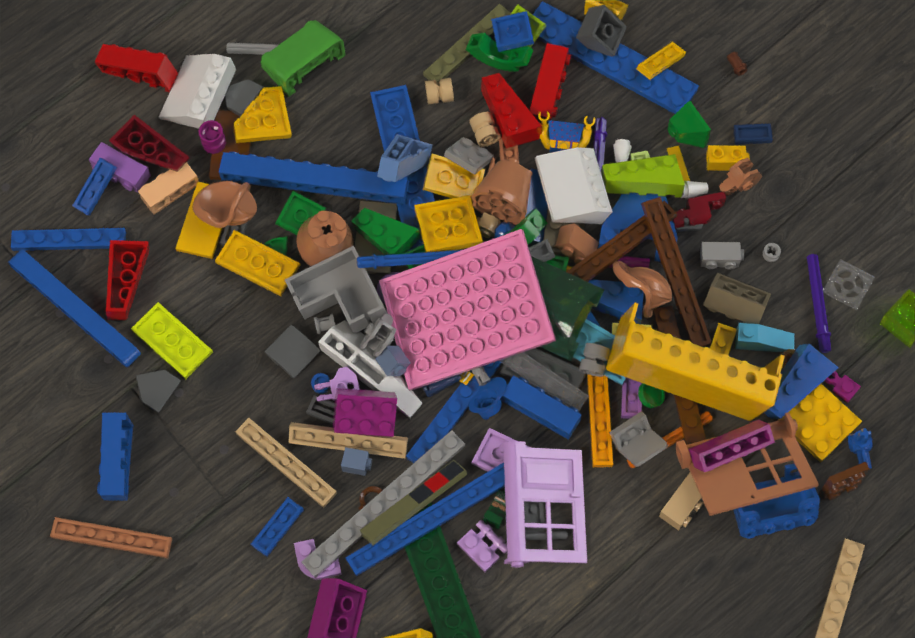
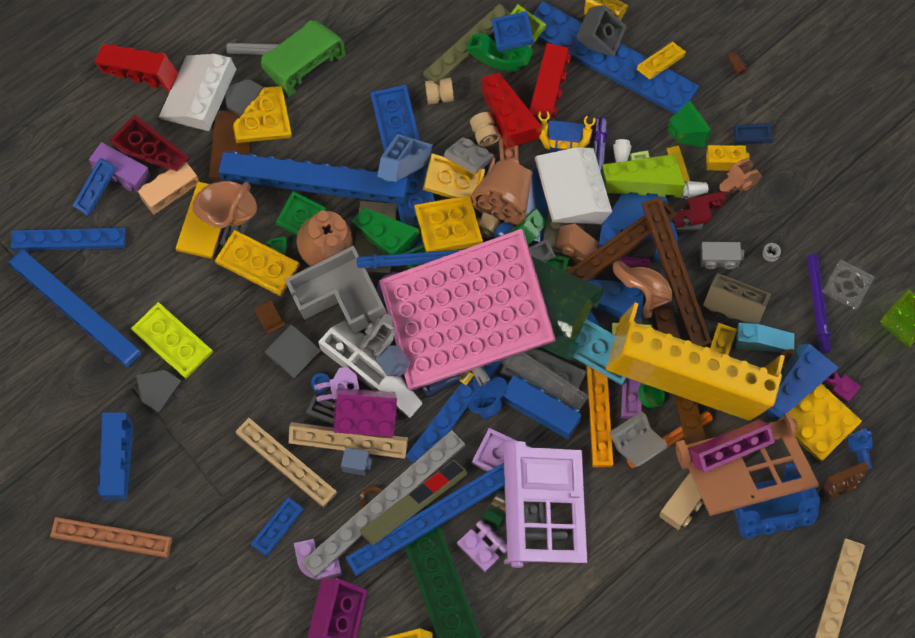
red wedge [106,240,150,320] -> none
magenta wheel [199,120,226,154] -> none
light grey bush [314,314,335,334] -> none
light grey wheel [579,343,610,377] -> none
none -> reddish brown bracket [254,300,285,334]

